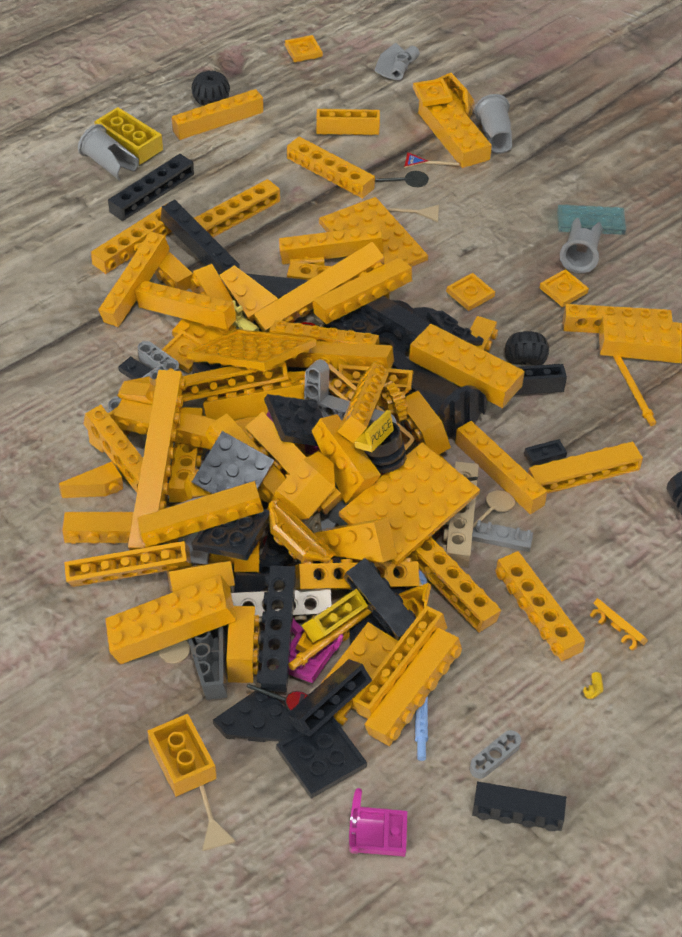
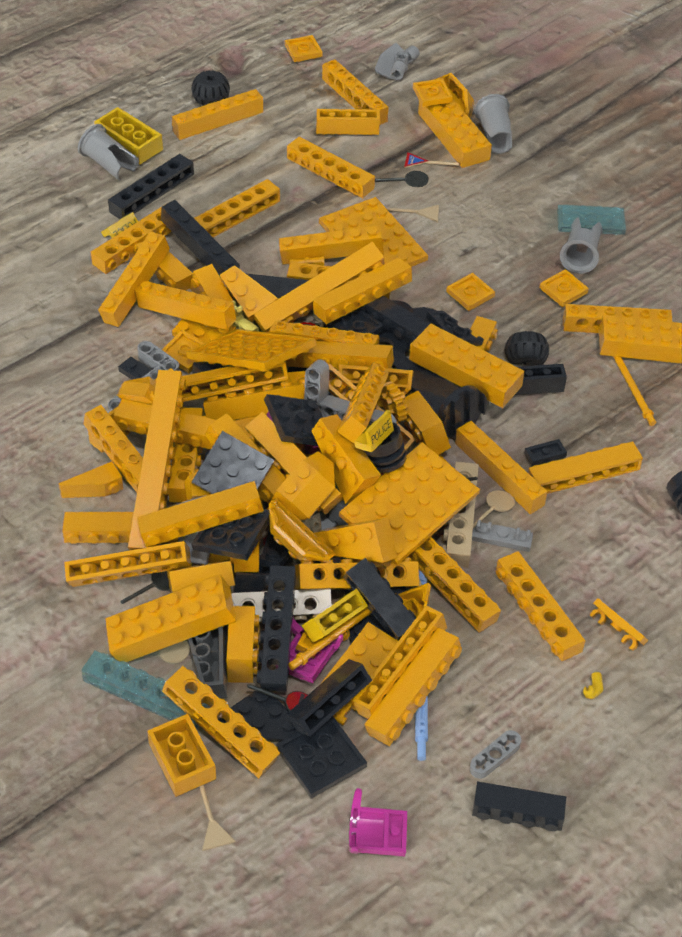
none -> clear light blue brick [81,651,207,729]
none -> yellow panel [101,212,138,238]
none -> pearl dark grey piece [120,571,170,604]
none -> light orange brick [162,666,280,779]
none -> light orange brick [322,59,389,125]

